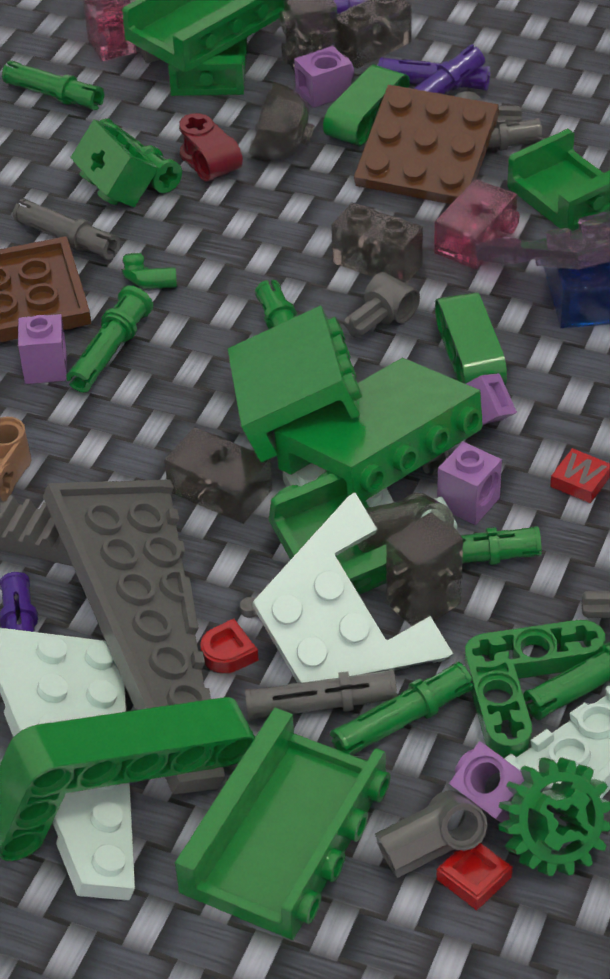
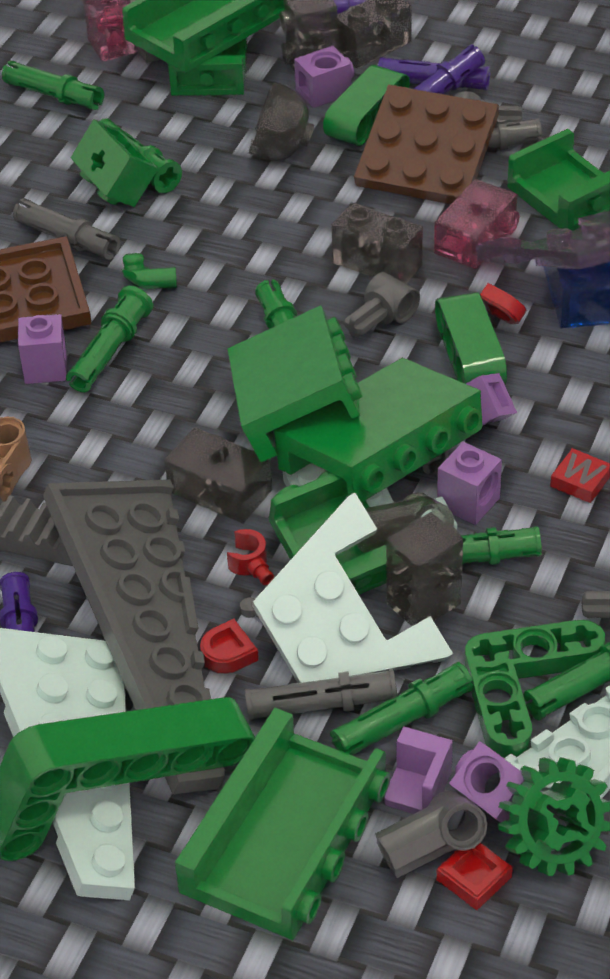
dark red piece [179,113,243,182] -> none
none -> red piece [227,529,274,585]
none -> medium lavender panel [384,726,453,814]
none -> red tile [480,283,527,325]

